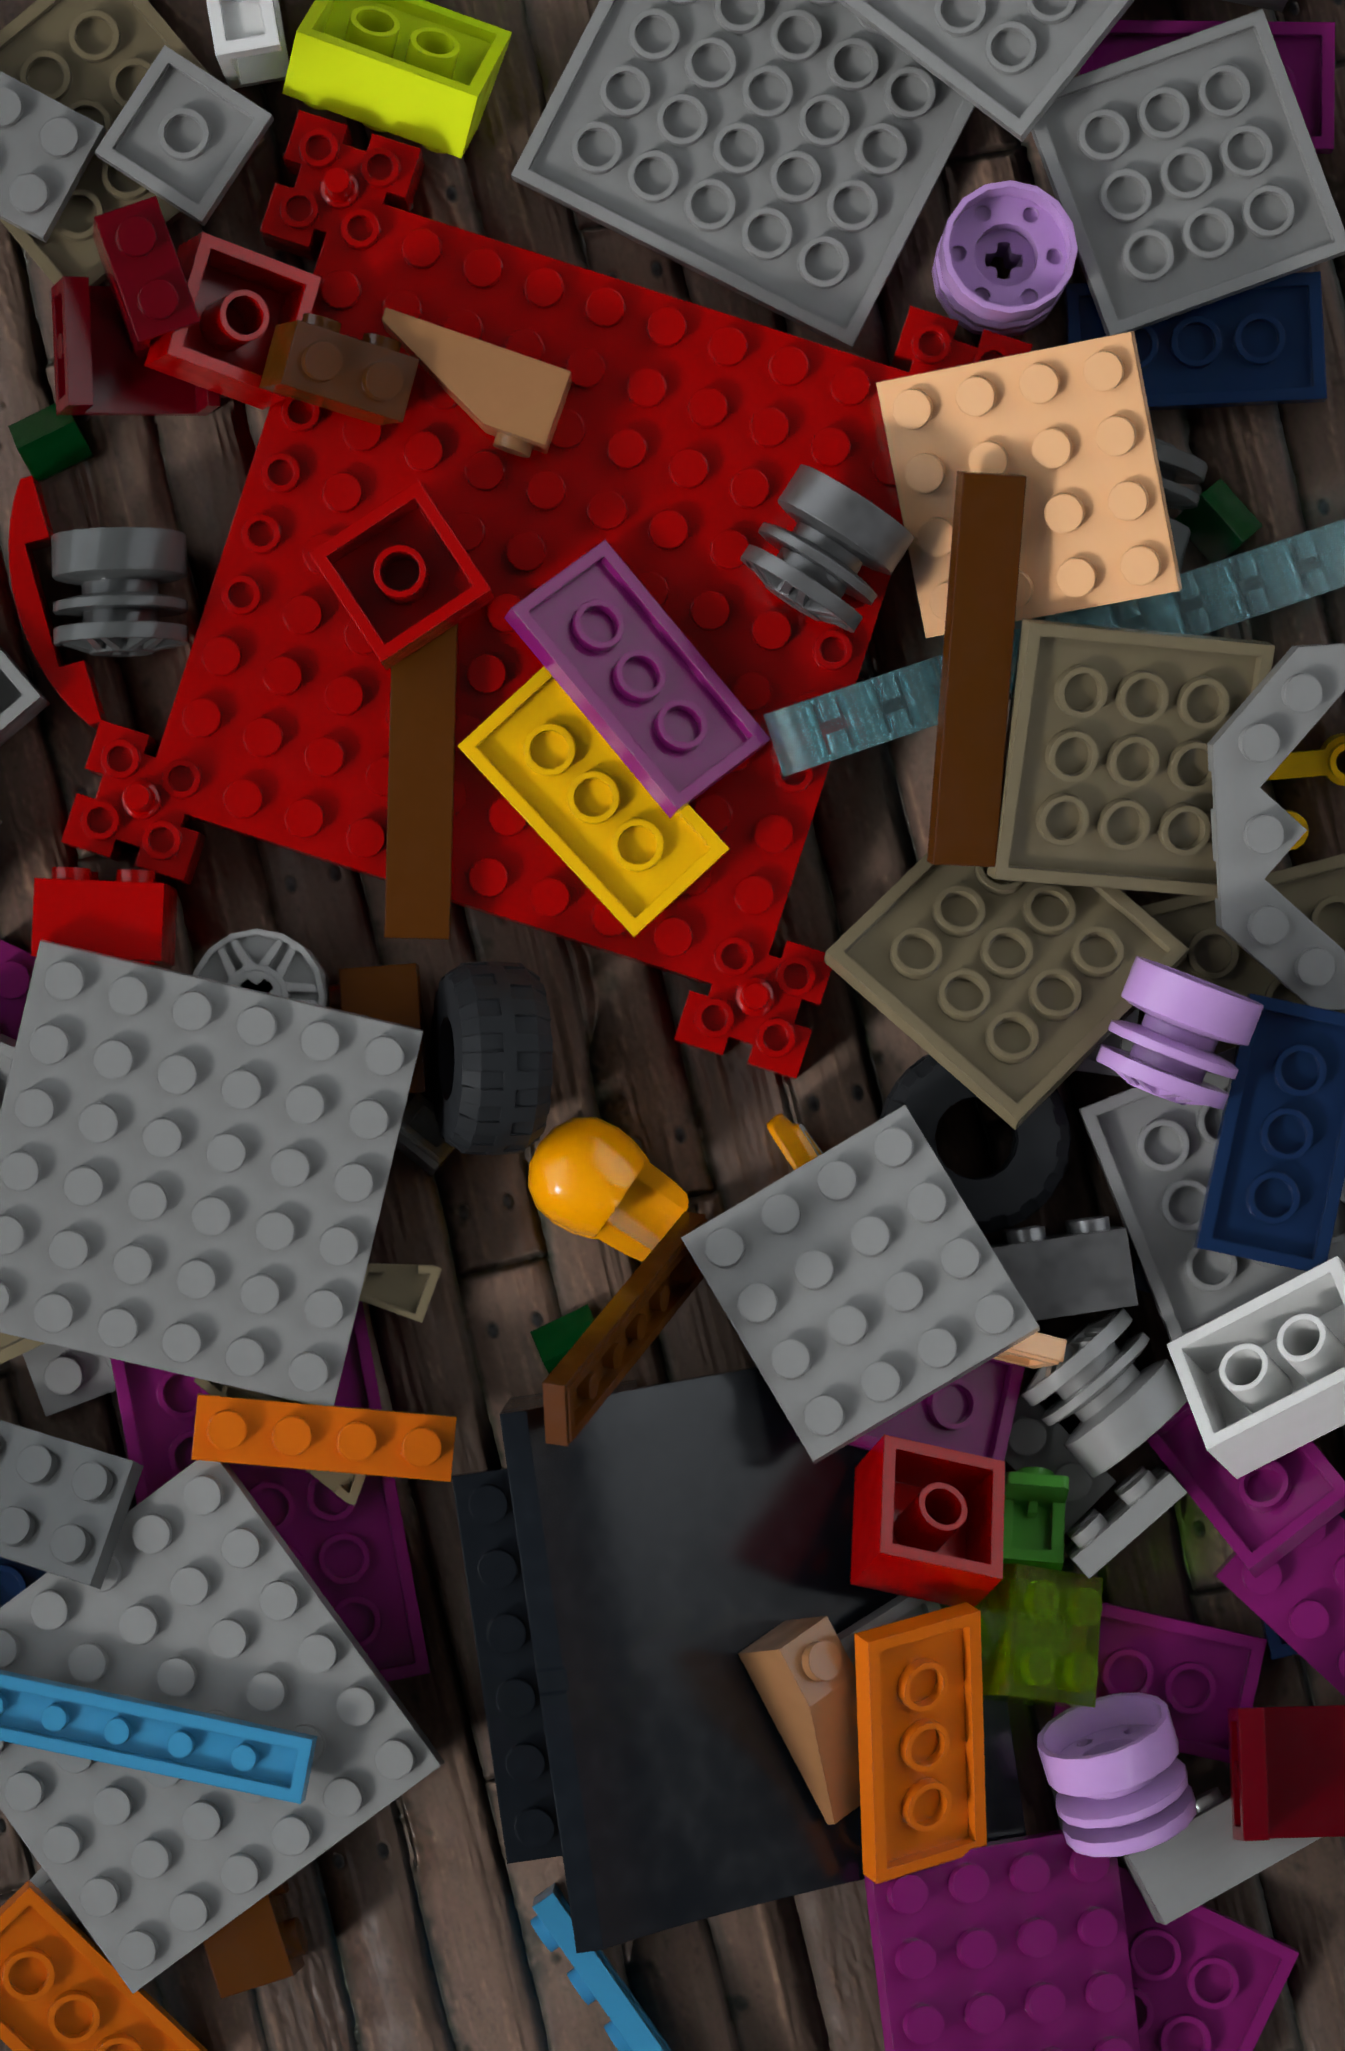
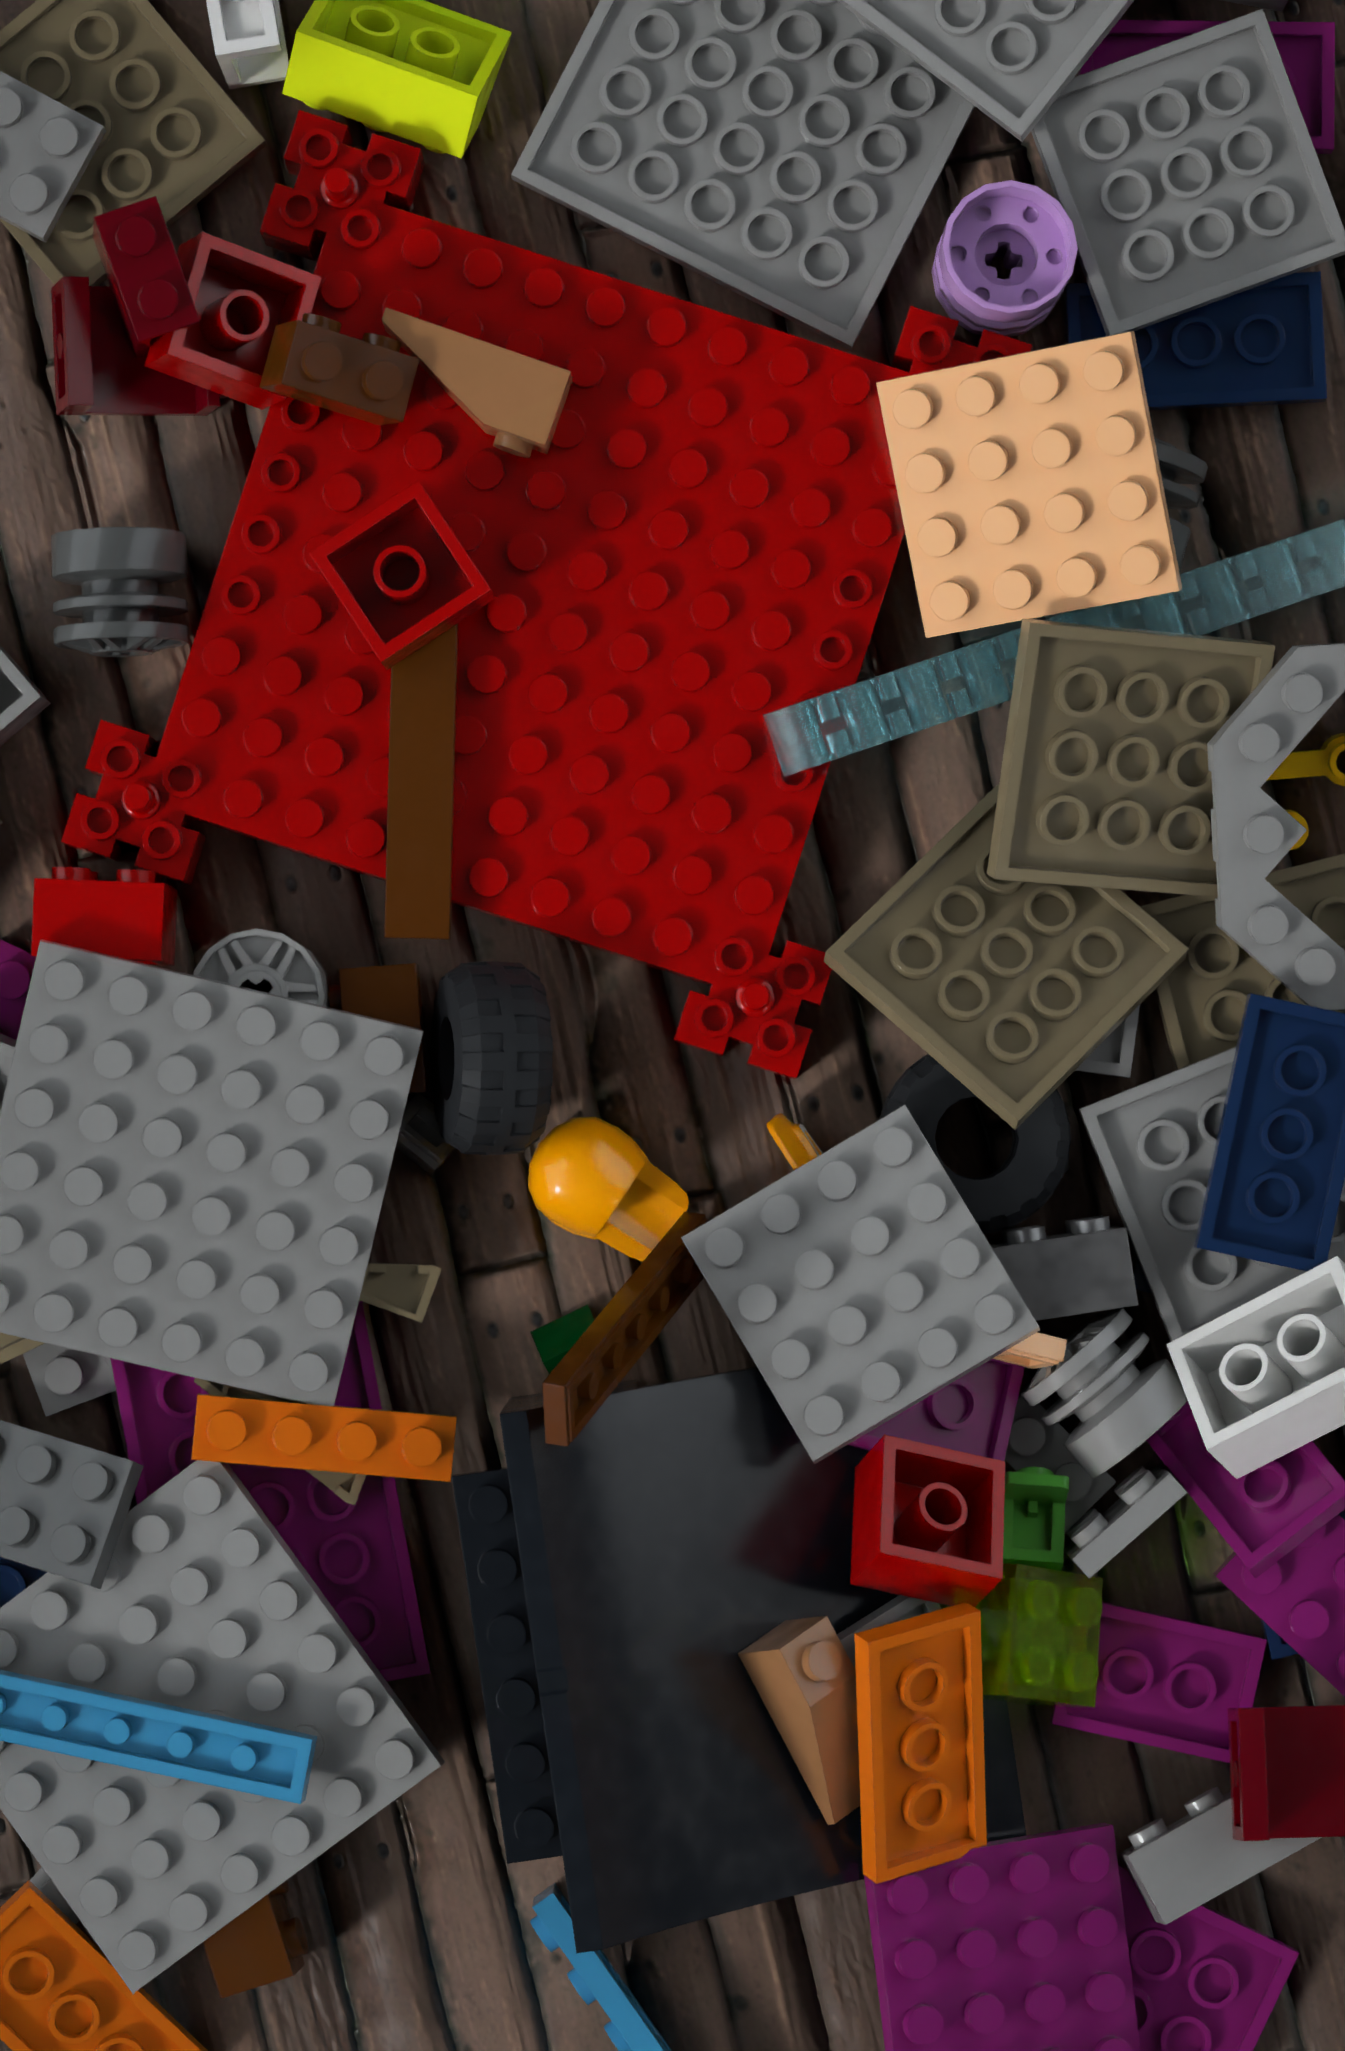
dark green slope [8,403,94,483] -> none
red slope [8,475,107,730] -> none
light grey plate [95,45,274,226] -> none
yellow plate [458,666,730,938] -> none
magenta plate [504,540,770,818] -> none
flat silver wheel [740,464,914,633] -> none
reddish brown tile [927,471,1026,867] -> none
lavender wheel [1037,1692,1197,1857] -> none
lavender wheel [1096,956,1264,1110] -> none
dark green slope [1175,478,1263,569] -> none

